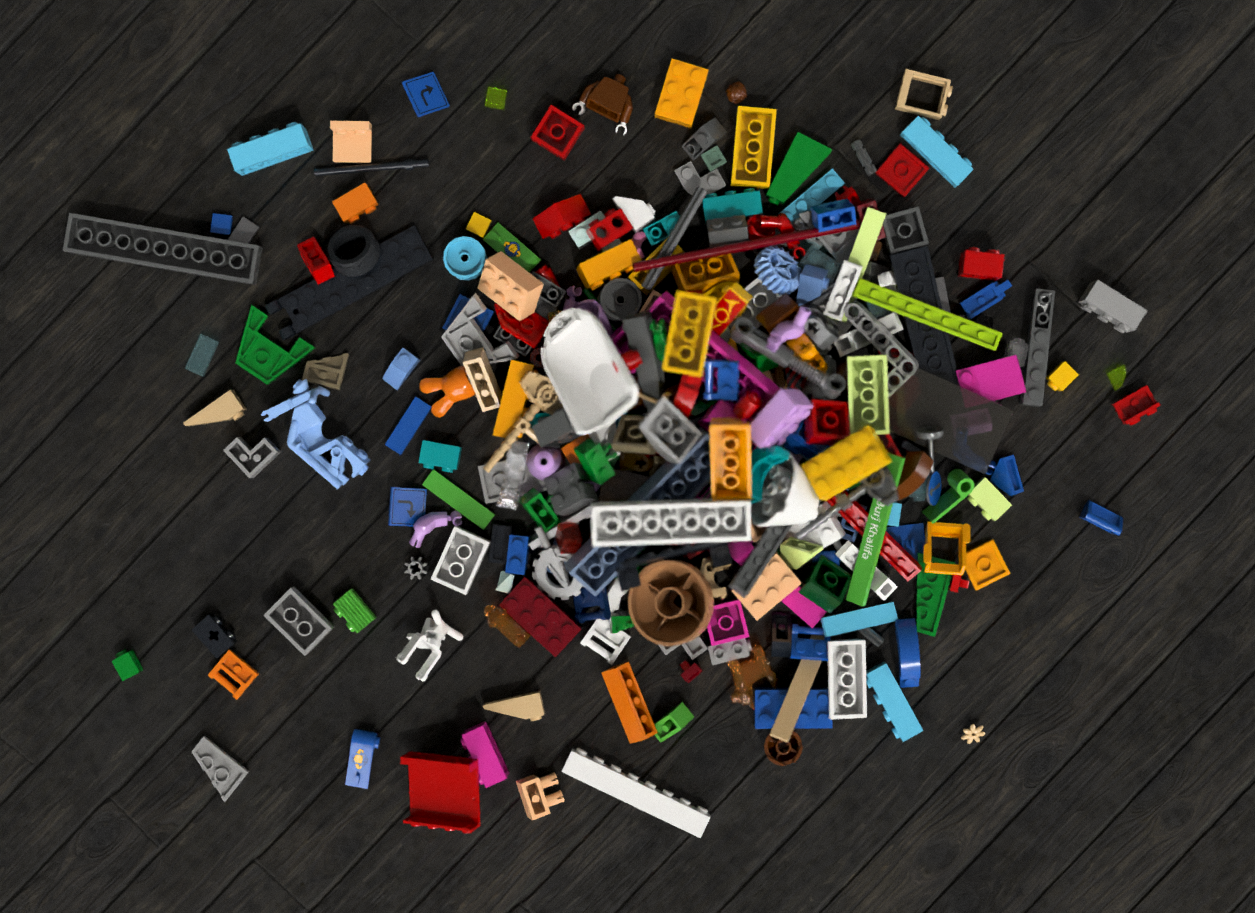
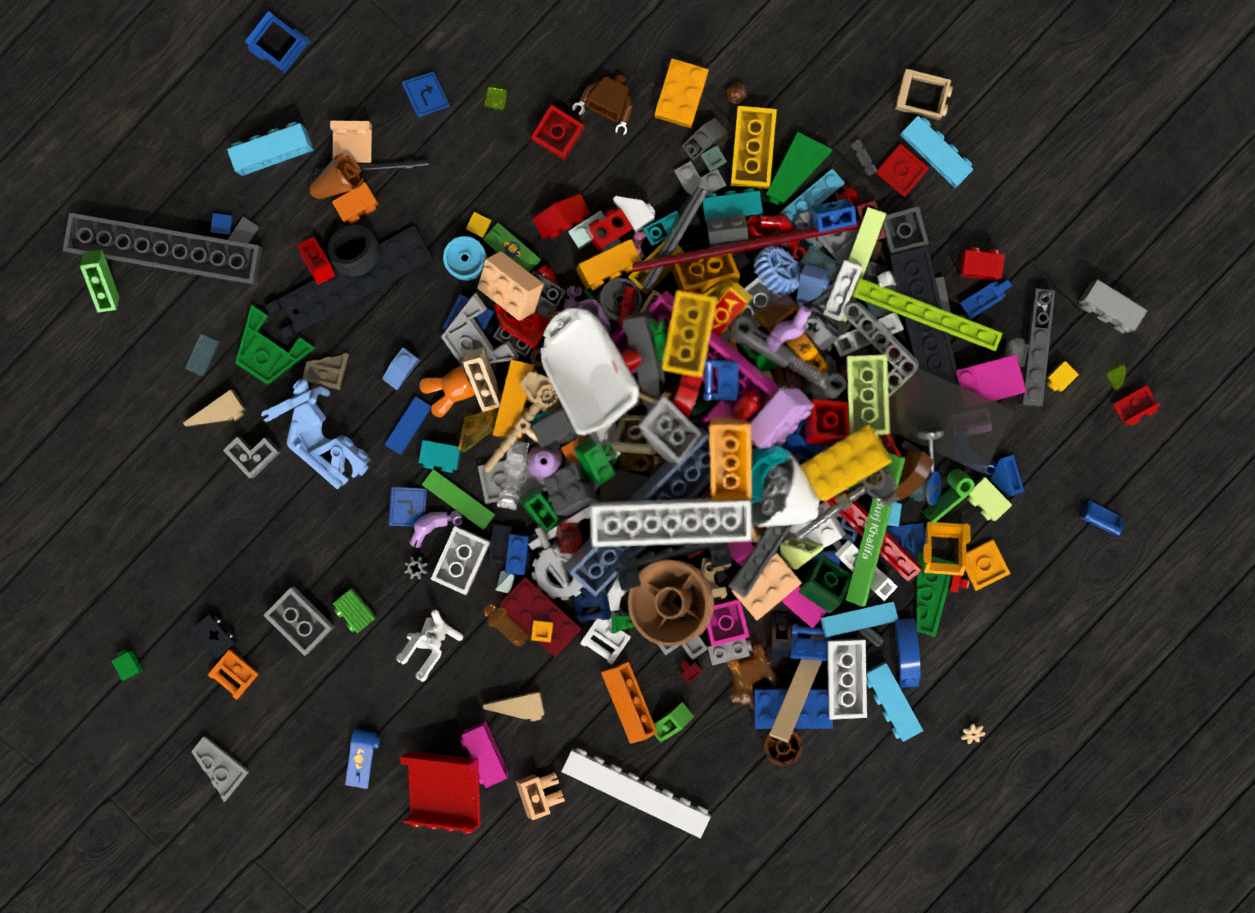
none -> bright green brick [80,250,120,313]
none -> blue piece [245,11,309,73]
none -> dark orange cone [310,153,363,200]
none -> clear yellow wing [458,409,498,453]
none -> light orange tile [531,620,553,642]
none -> red pin [618,287,636,326]

